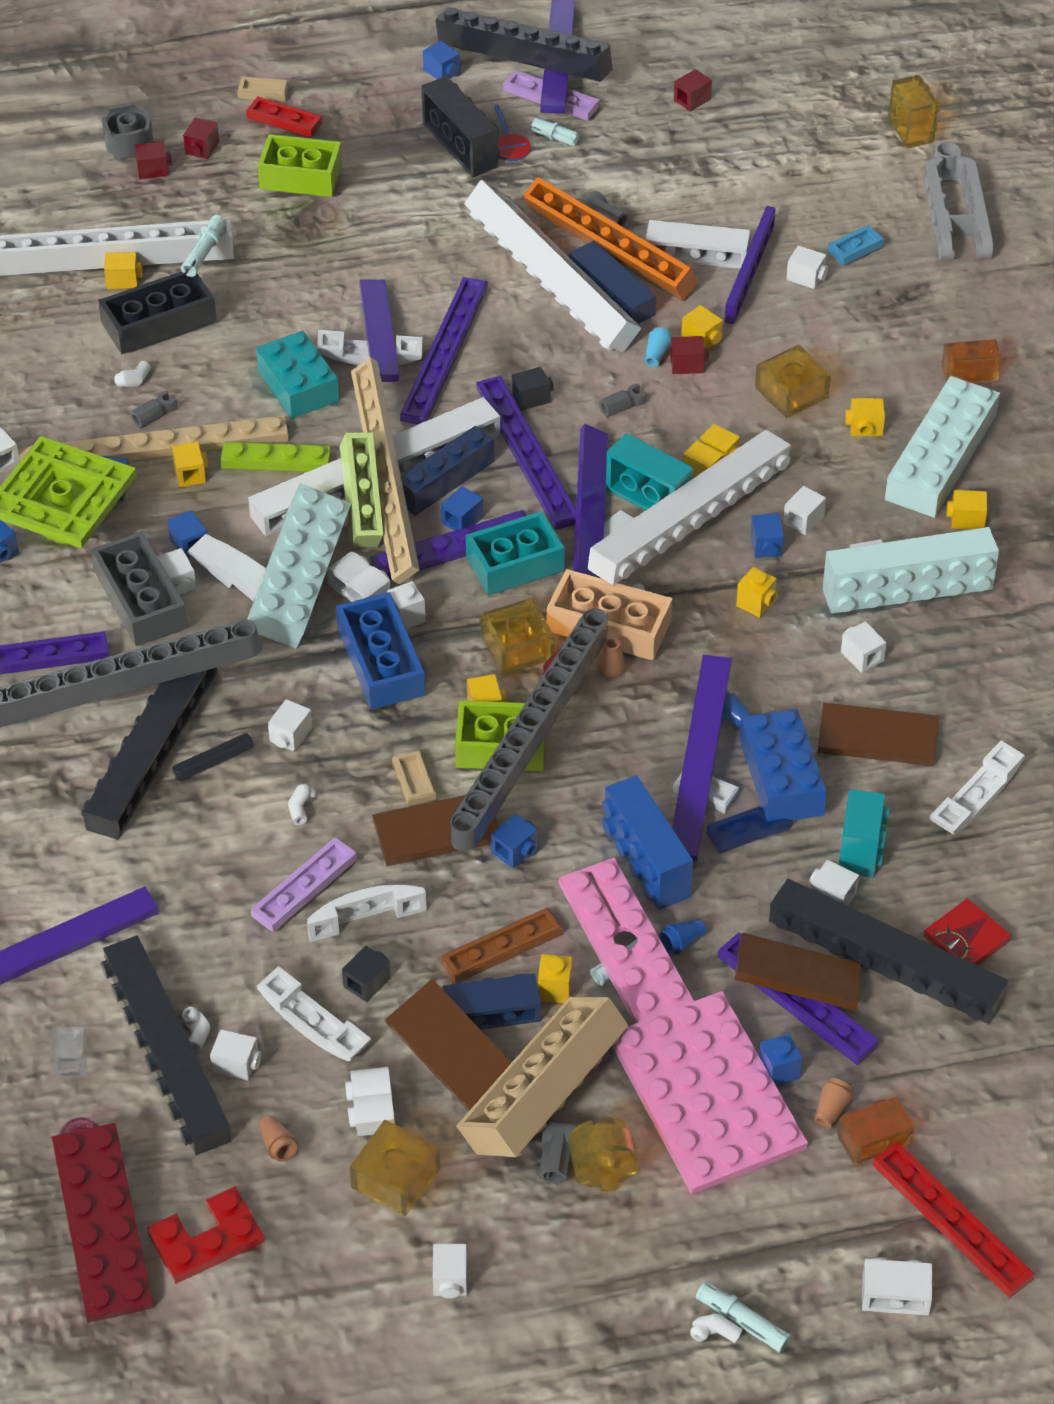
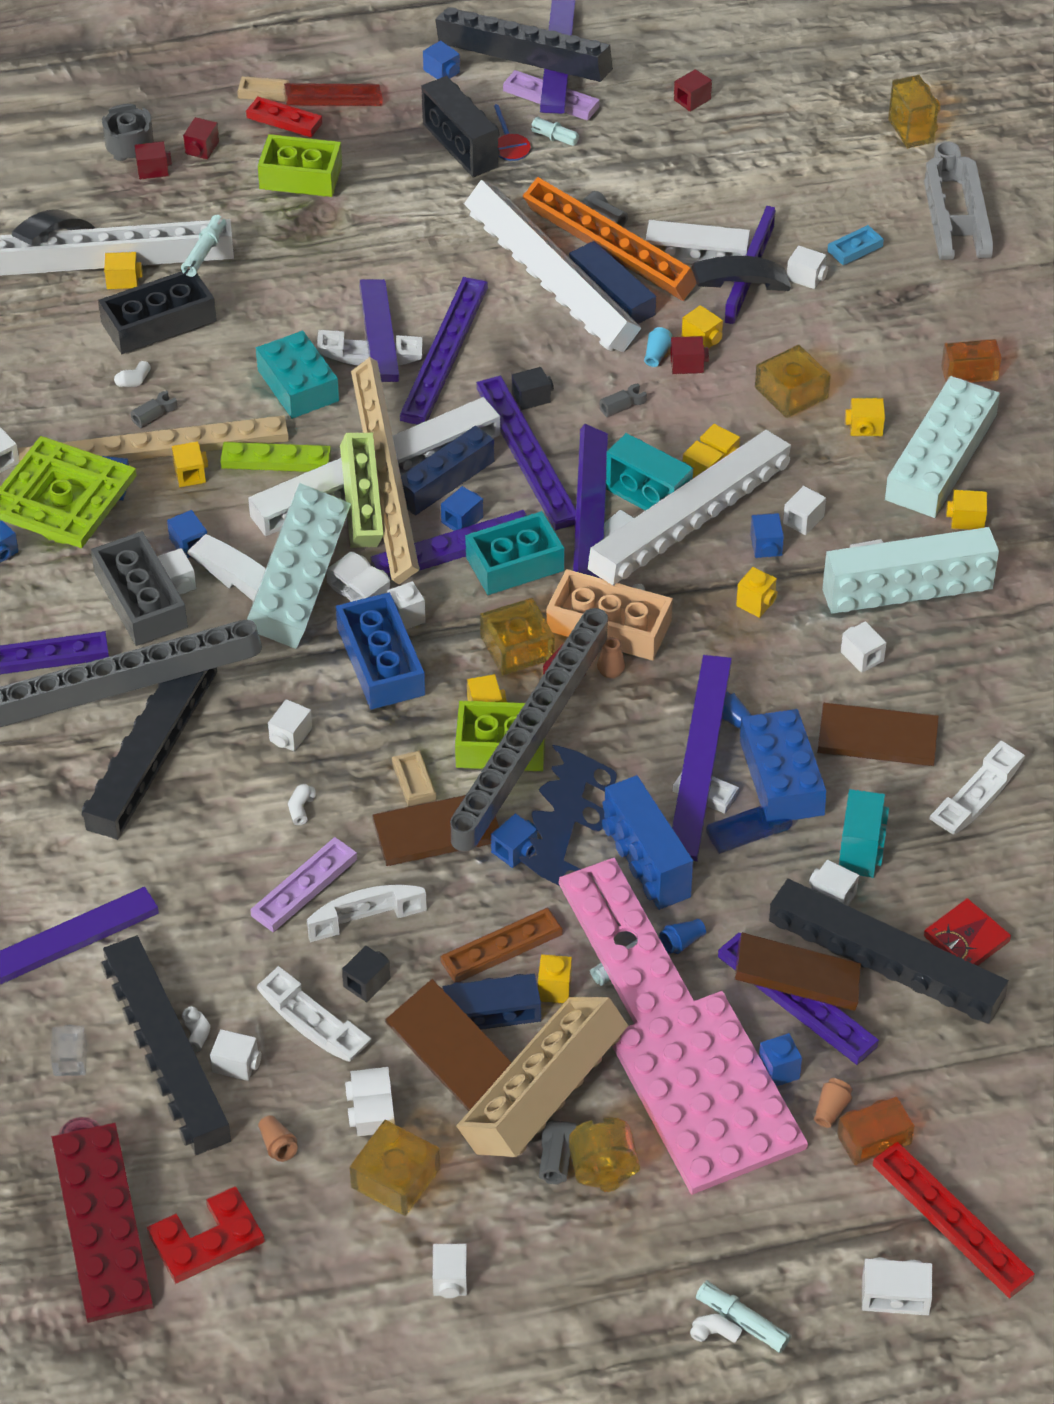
black axle [172,733,254,781] -> none
none -> black slope [12,209,95,245]
none -> clear red tile [283,83,383,106]
none -> dark blue piece [519,745,617,886]
none -> black slope [691,256,791,291]

